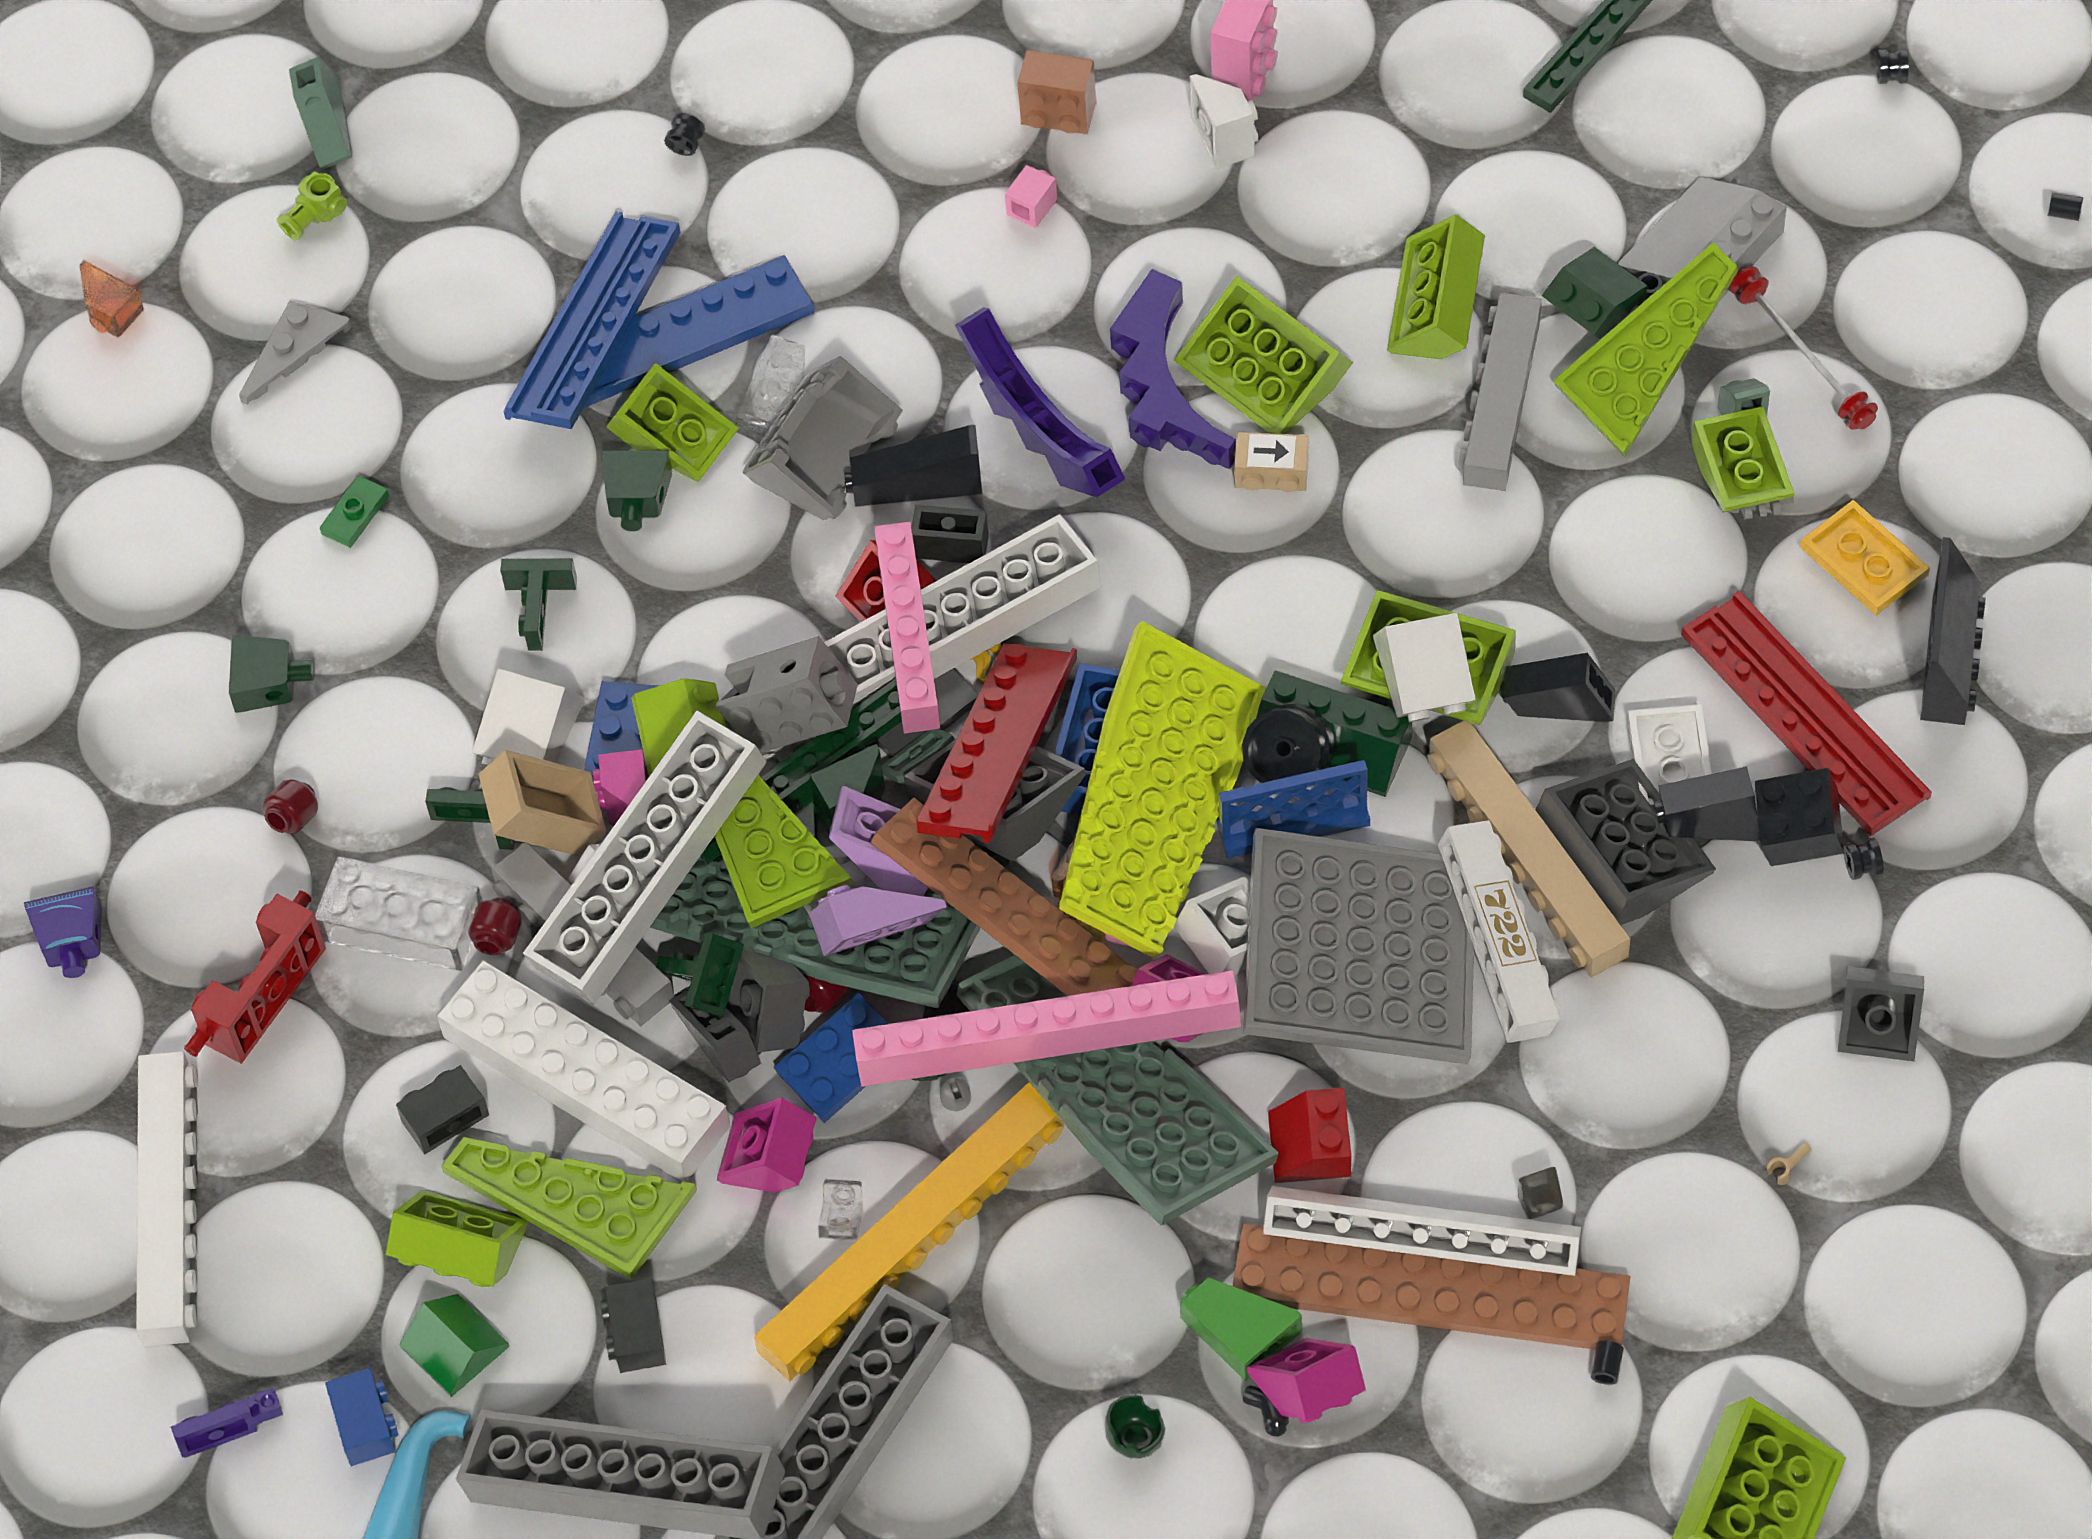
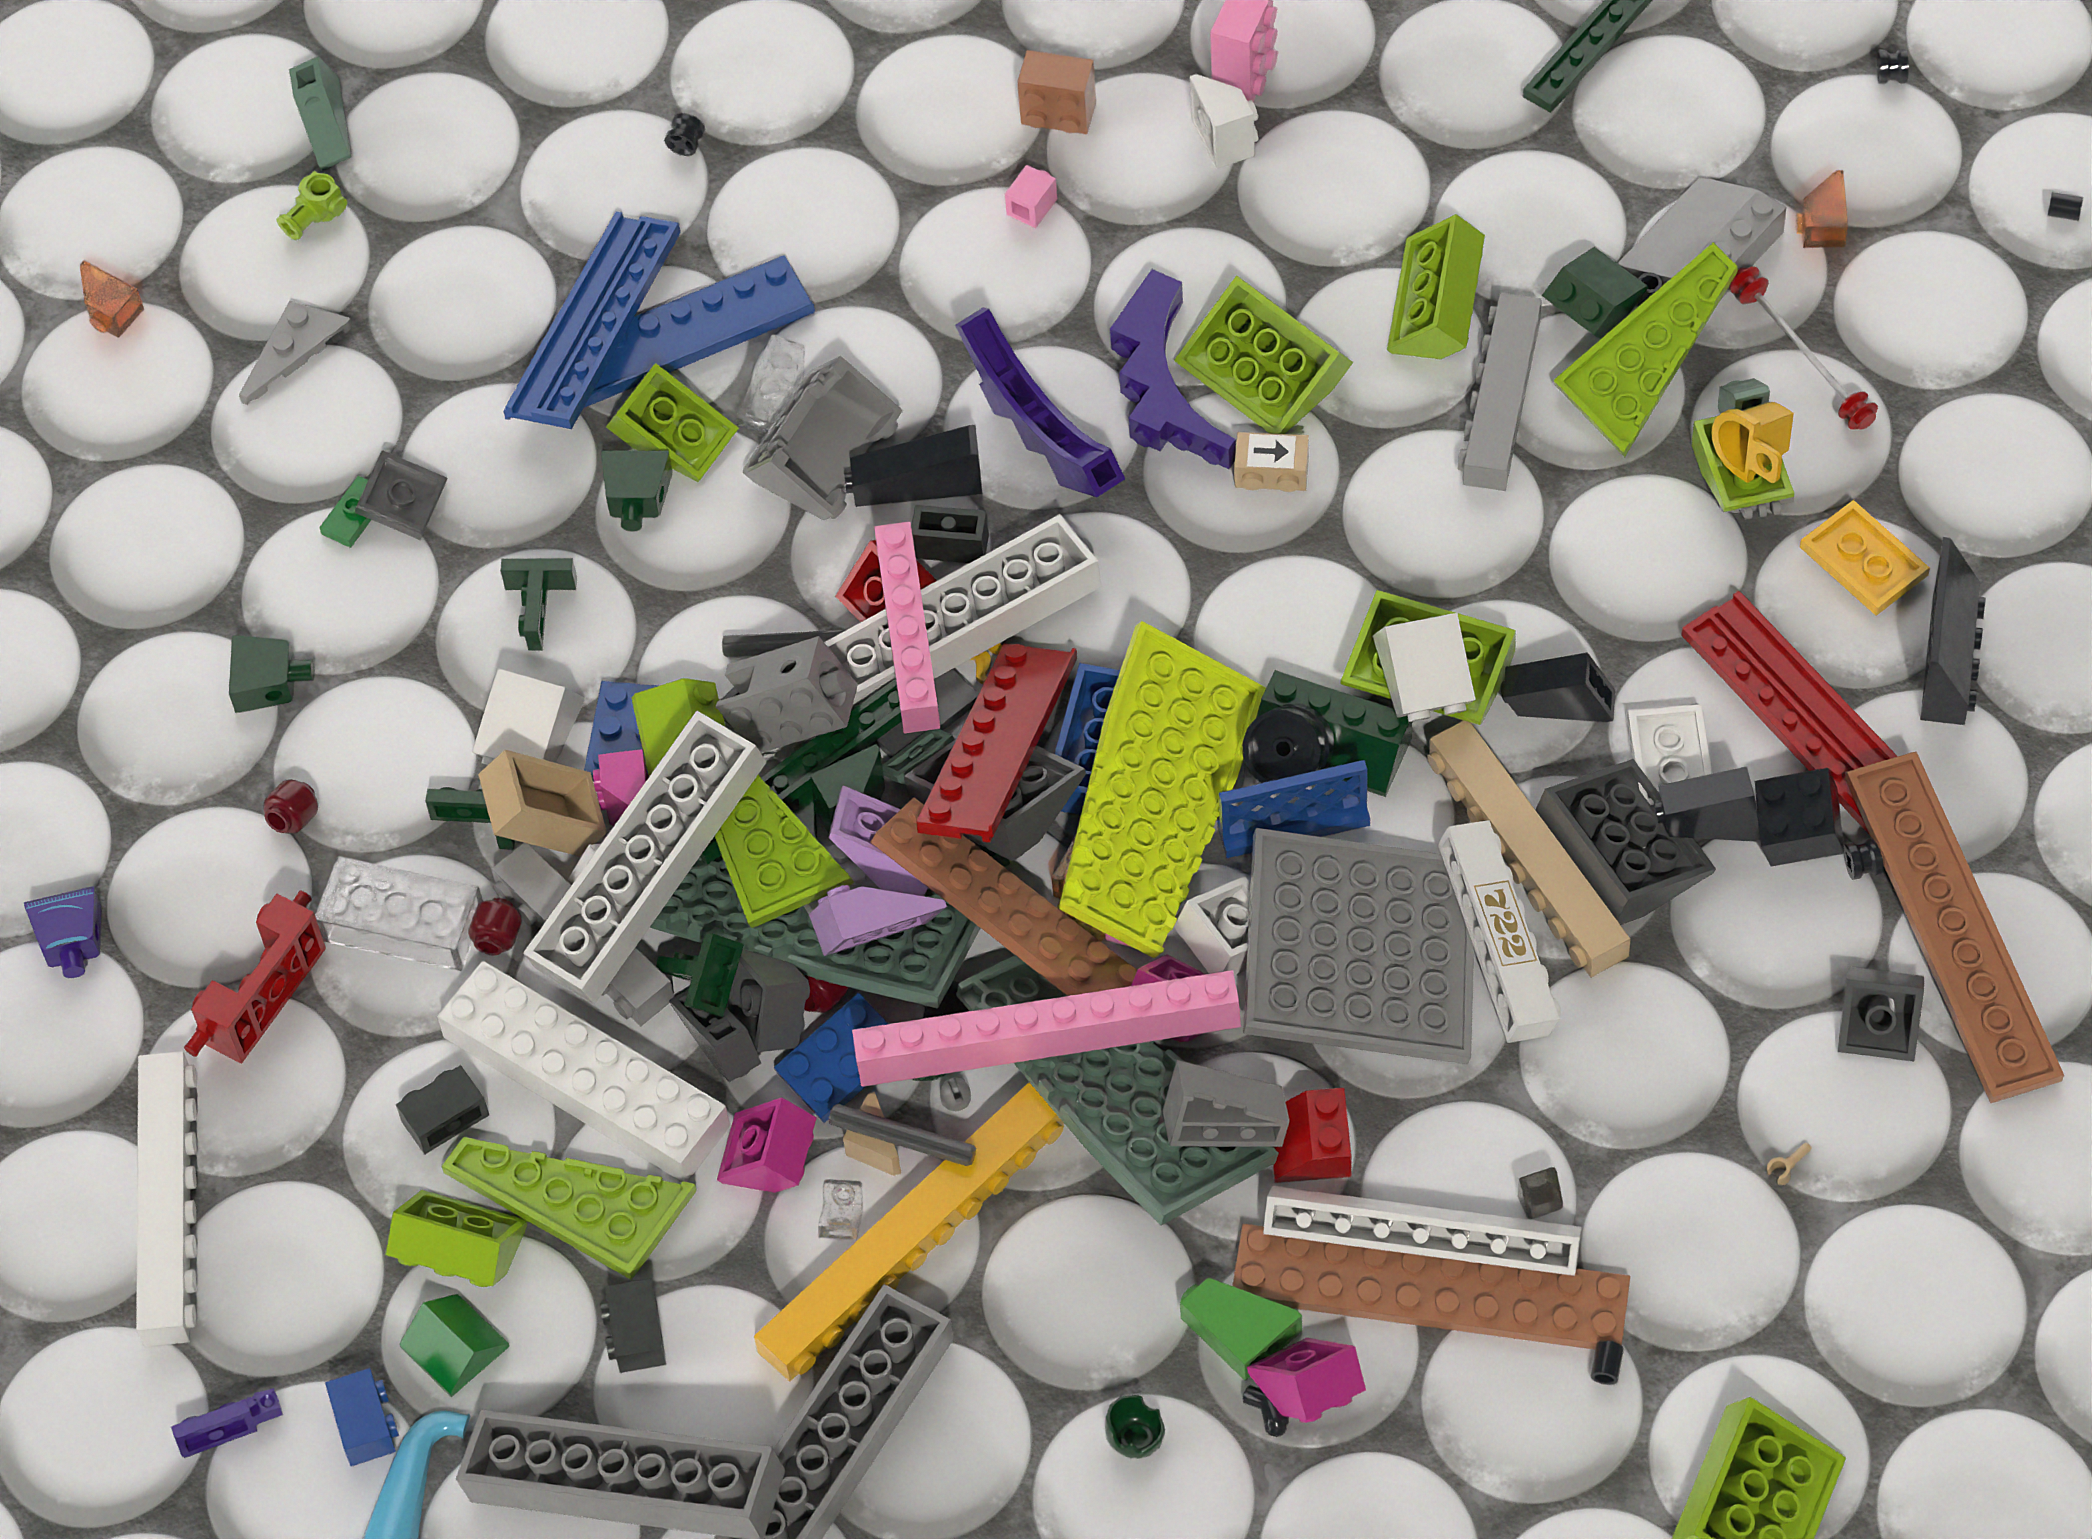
none -> flat silver tile [354,450,448,540]
none -> dark grey axle [722,630,846,657]
none -> dark grey axle [829,1104,976,1166]
none -> tan slope [843,1092,901,1176]
none -> light grey wedge [1162,1060,1290,1147]
none -> yellow container [1712,402,1794,483]
none -> clear orange slope [1795,170,1848,248]
none -> nougat plate [1845,751,2064,1103]

